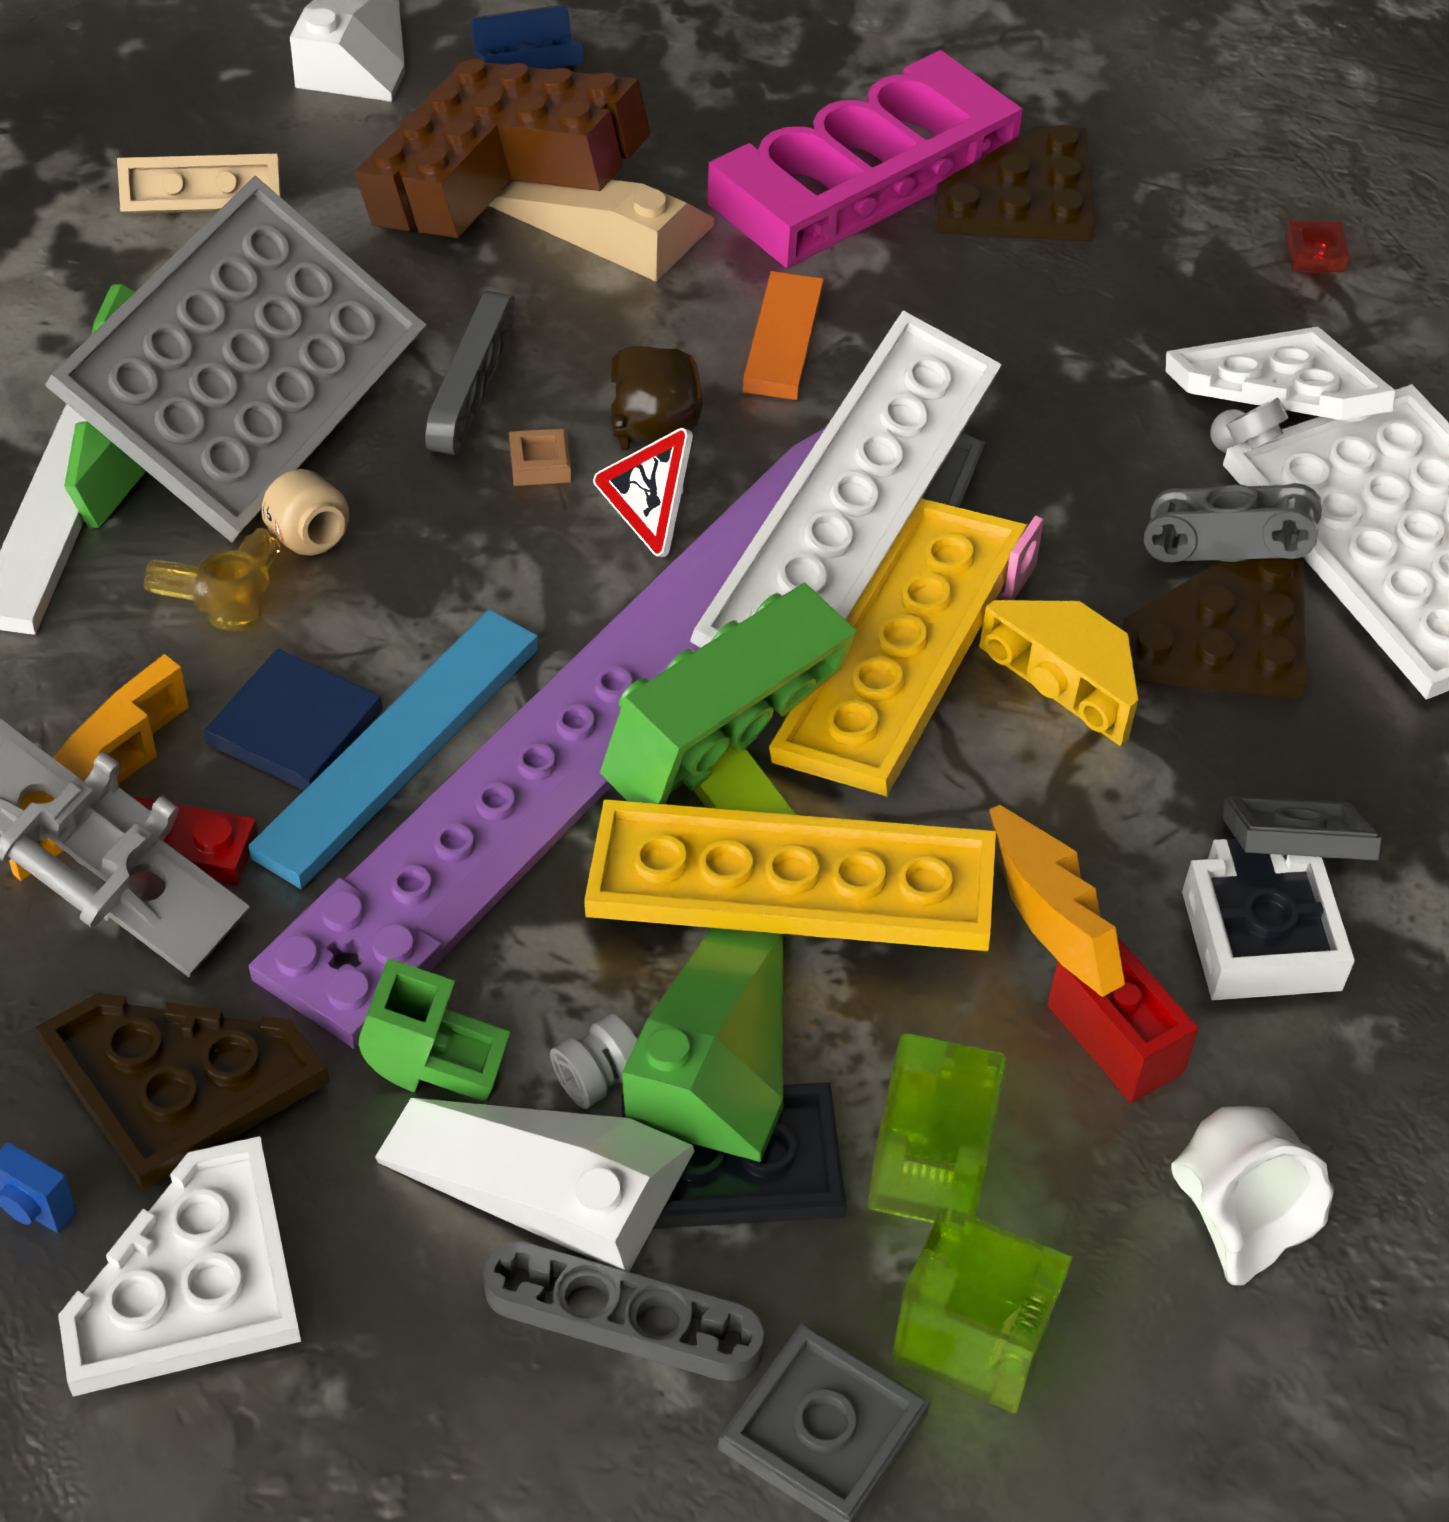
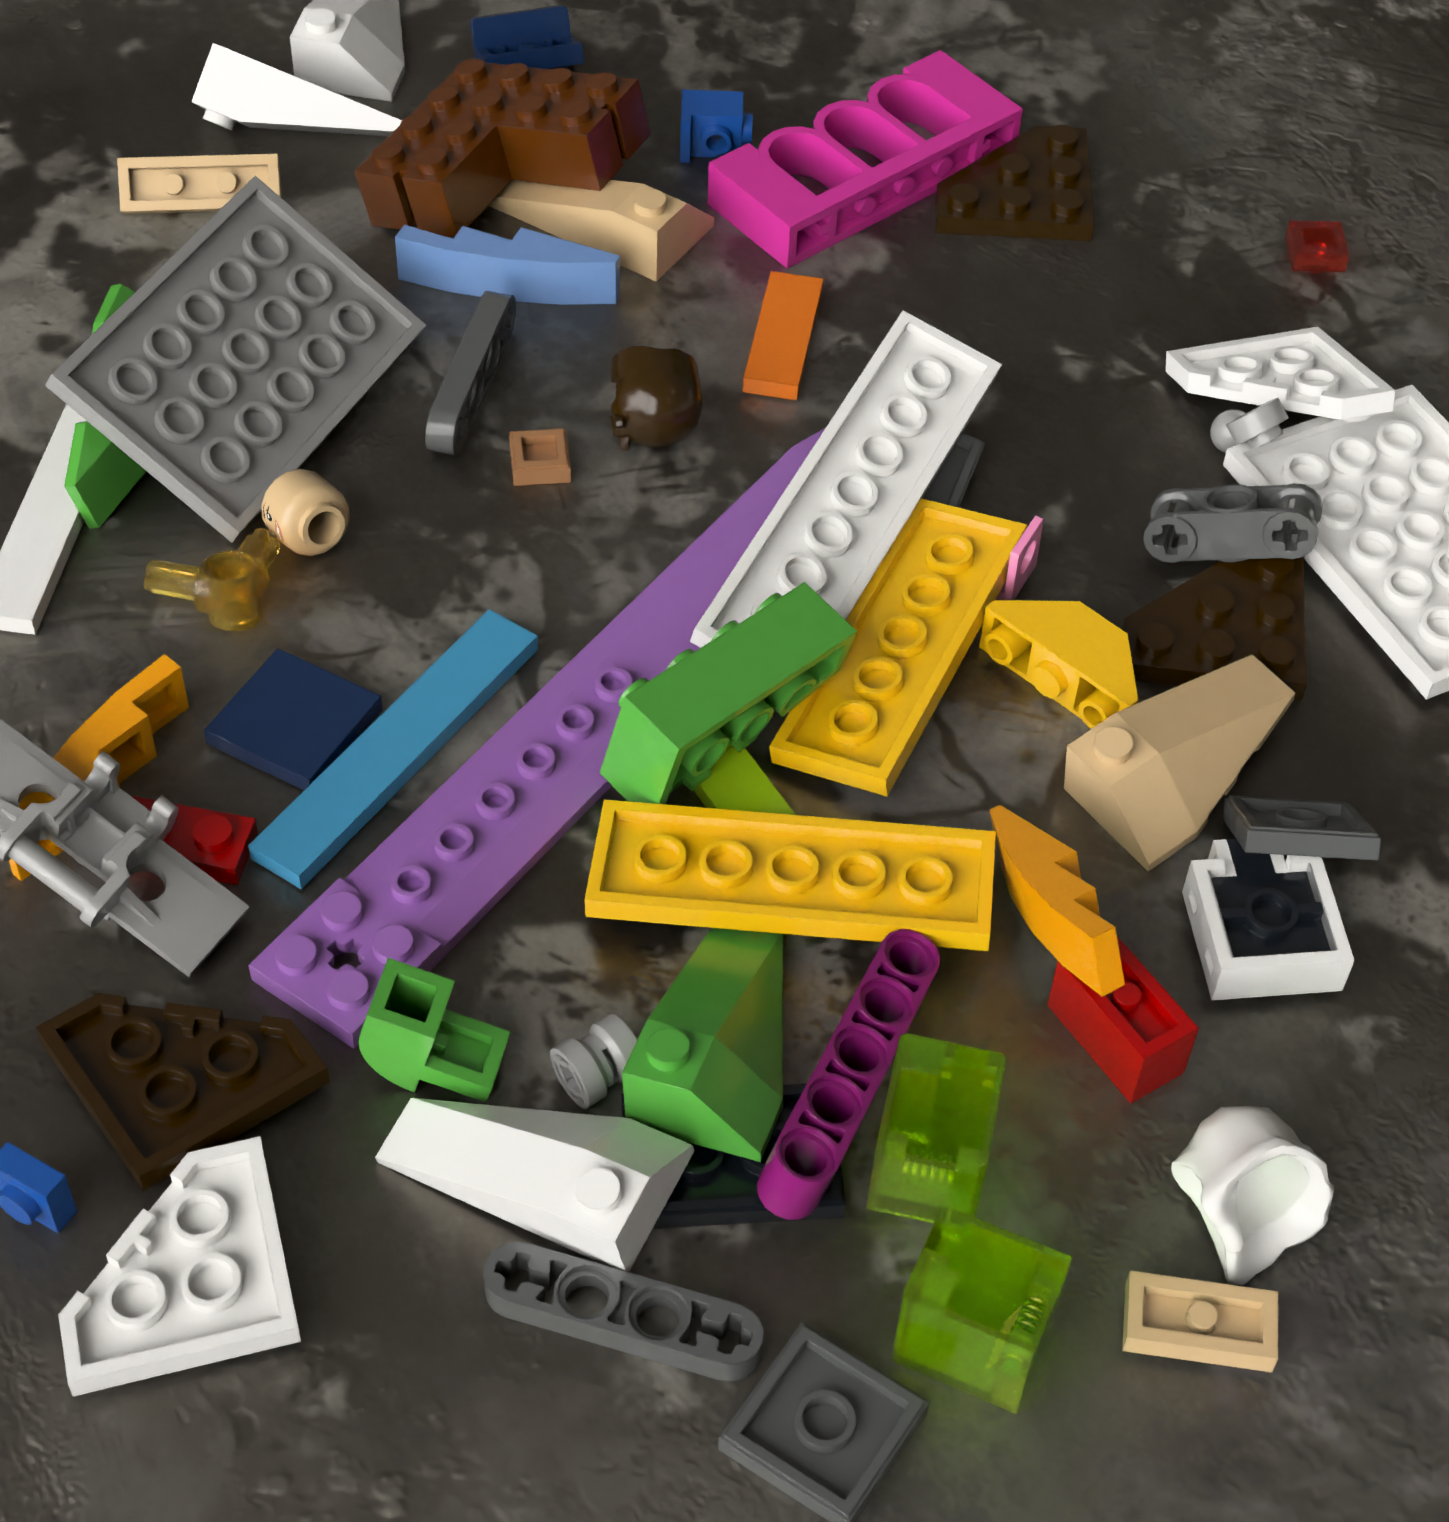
piece [593,428,693,557] -> none
none -> white wedge [191,43,402,137]
none -> medium blue slope [395,225,620,305]
none -> blue brick [680,89,753,163]
none -> magenta beam [757,929,940,1220]
none -> tan wedge [1064,654,1295,872]
none -> tan plate [1122,1270,1278,1373]

